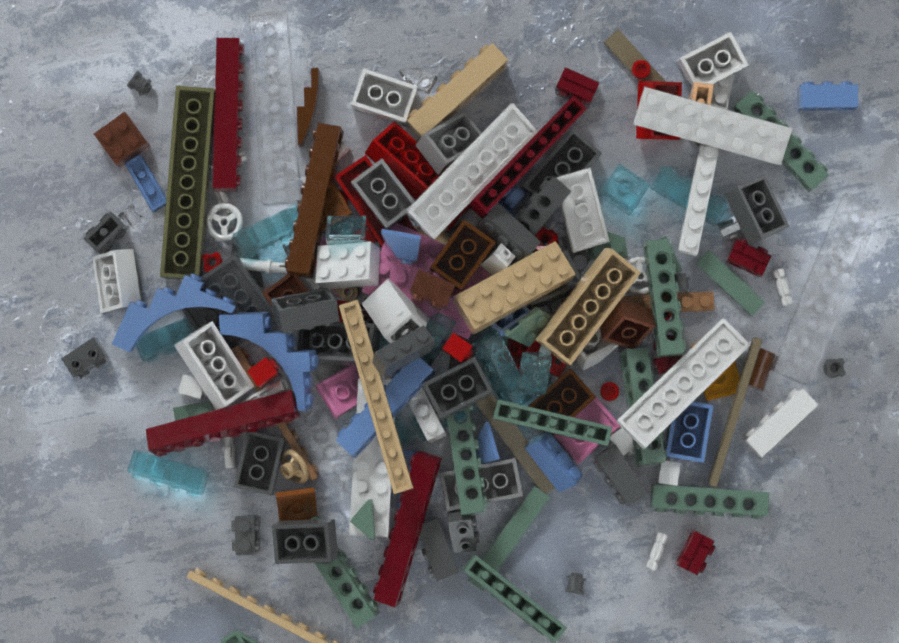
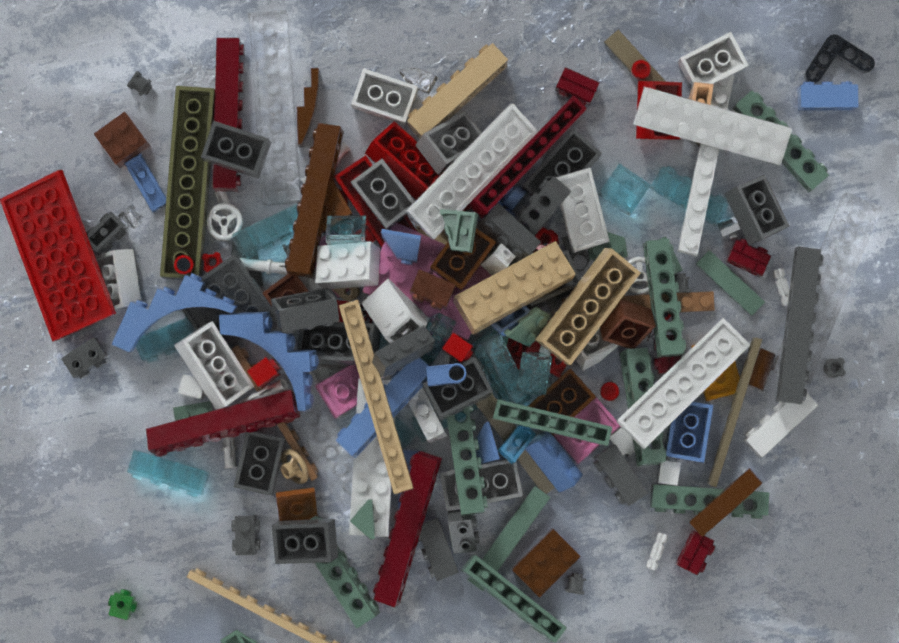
none -> red plate [0,170,116,342]
none -> green brick [108,589,138,620]
none -> tile [174,255,194,275]
none -> dark grey brick [201,121,271,179]
none -> medium blue piece [426,363,466,386]
none -> sand green wing [440,209,478,253]
none -> dark azure plate [498,425,536,464]
none -> reddish brown brick [511,528,581,598]
none -> reddish brown slope [689,468,763,537]
none -> dark grey brick [776,246,824,404]
none -> black beam [804,34,875,84]

